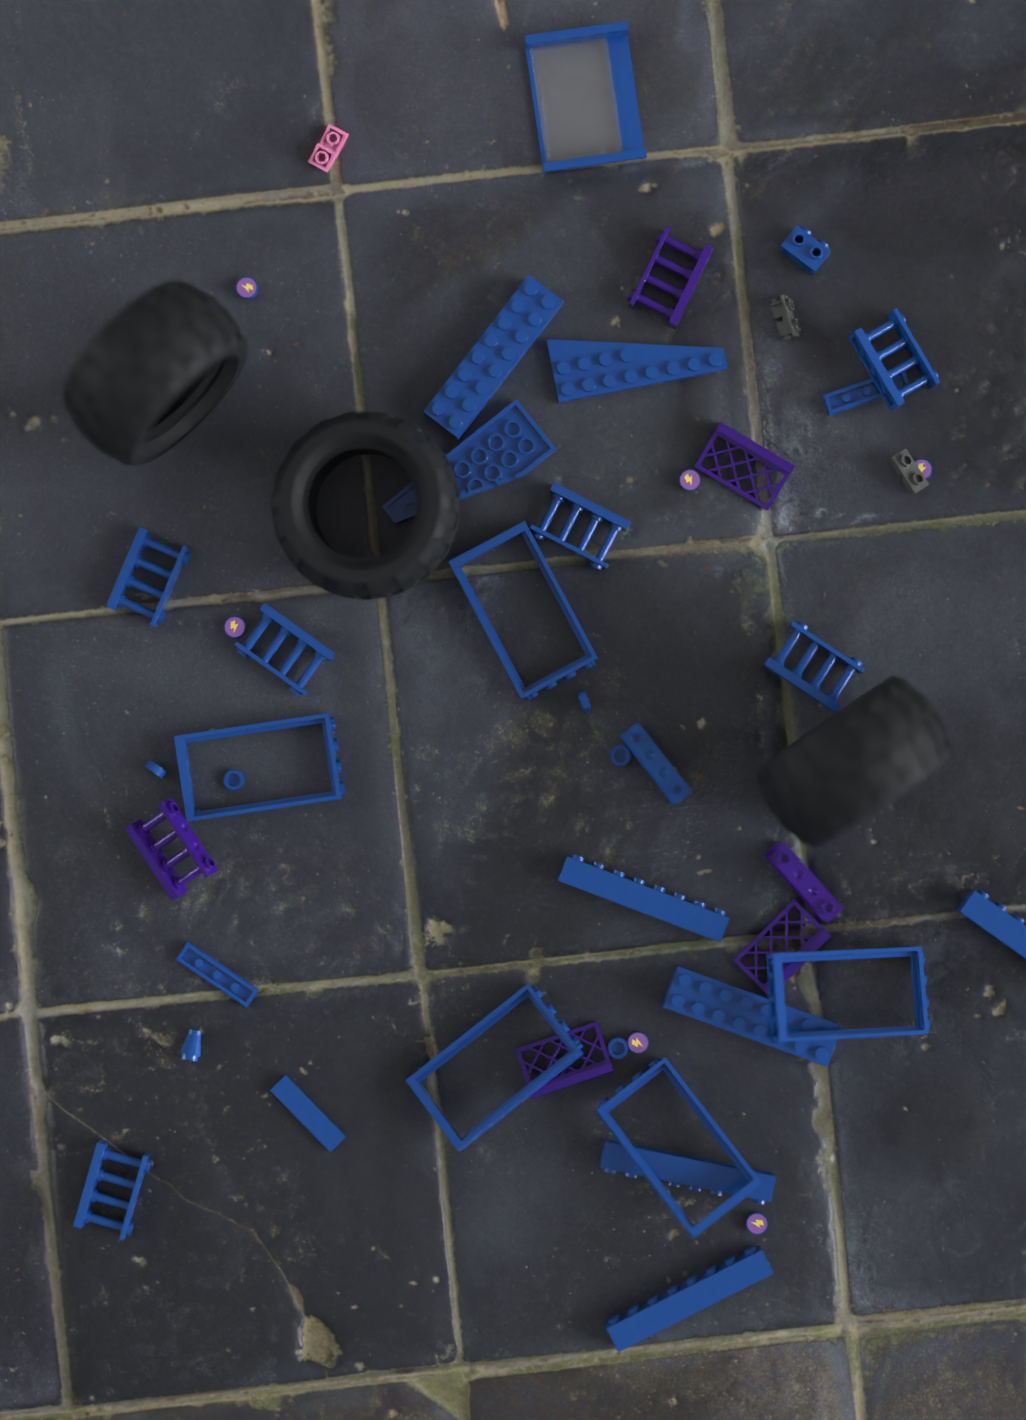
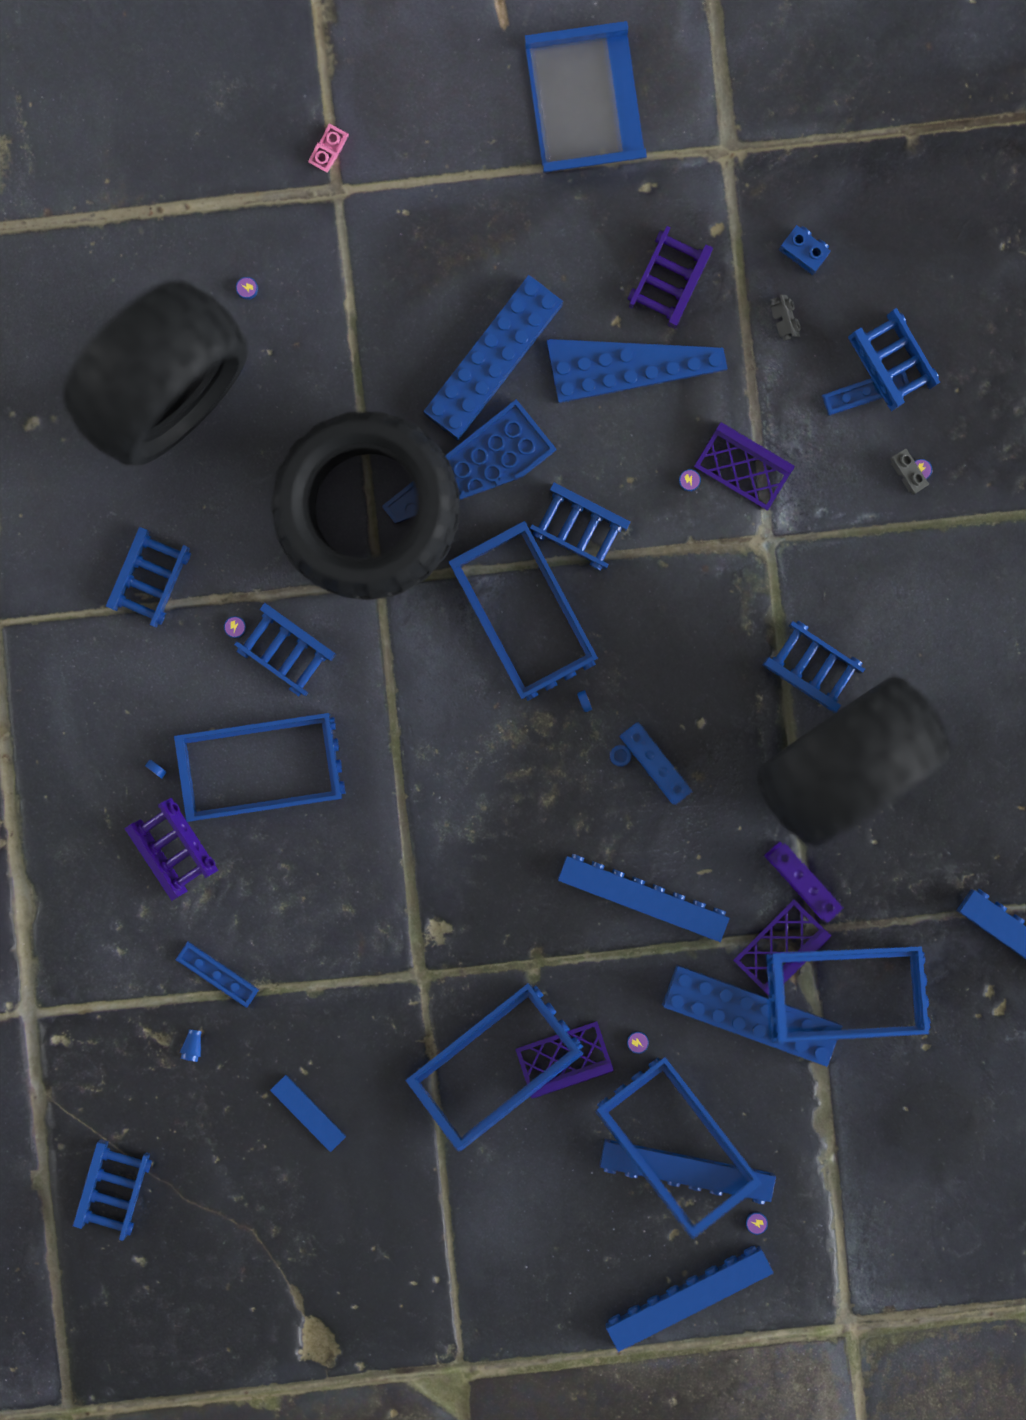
blue tile [223,769,245,791] -> none
blue tile [607,1037,629,1059] -> none

